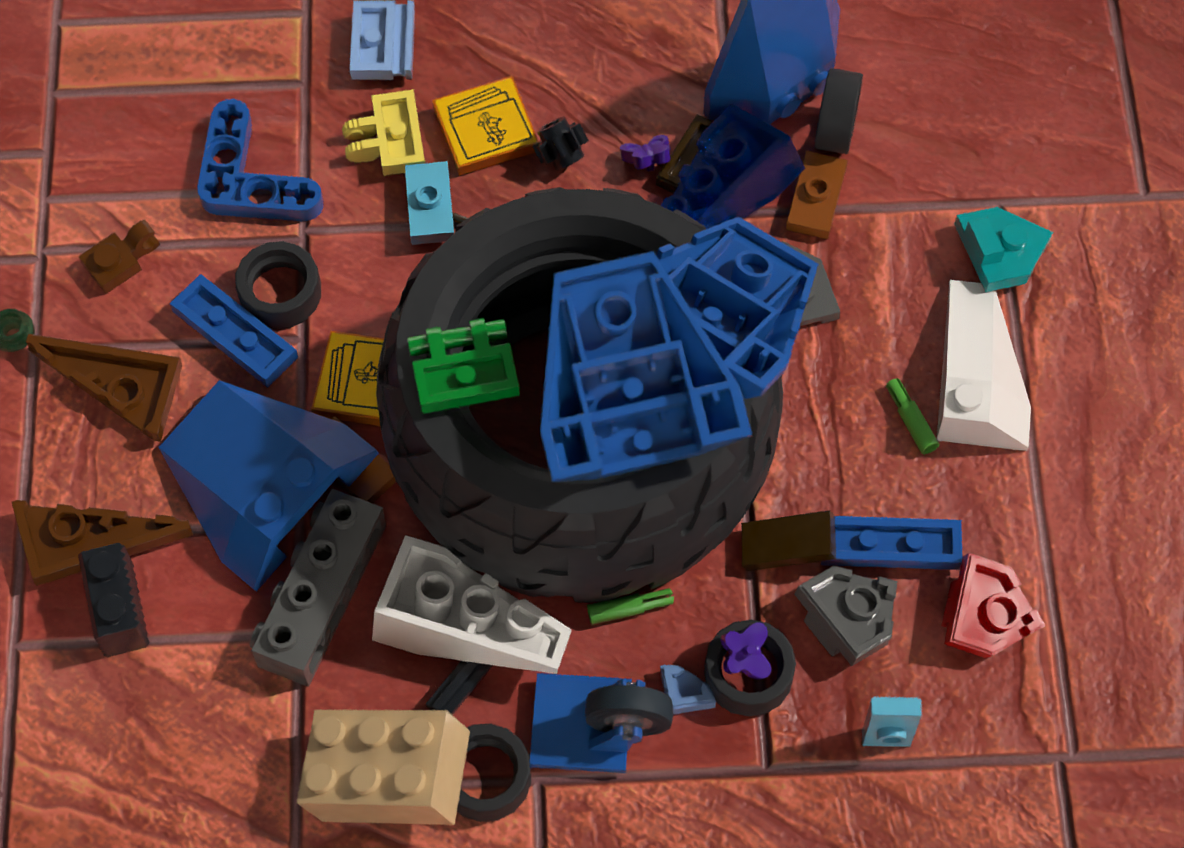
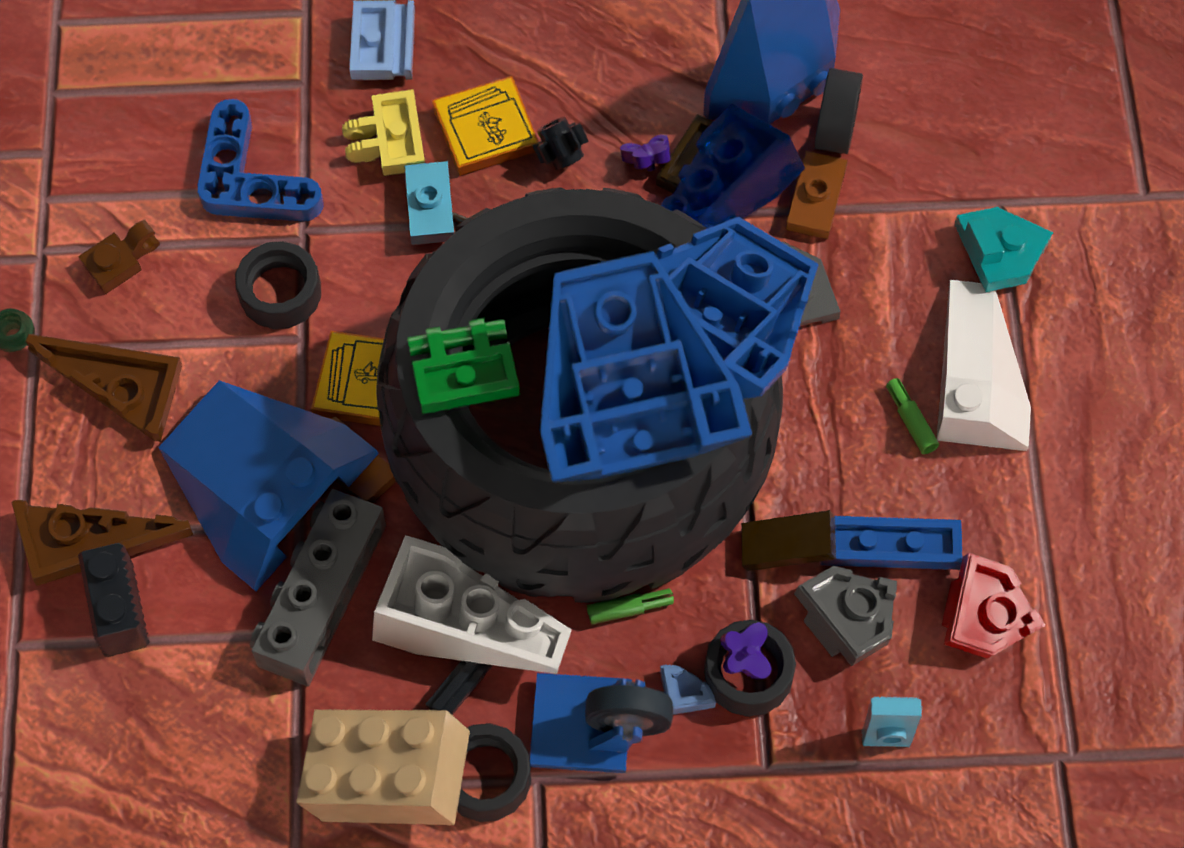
blue plate [170,274,298,388] -> none

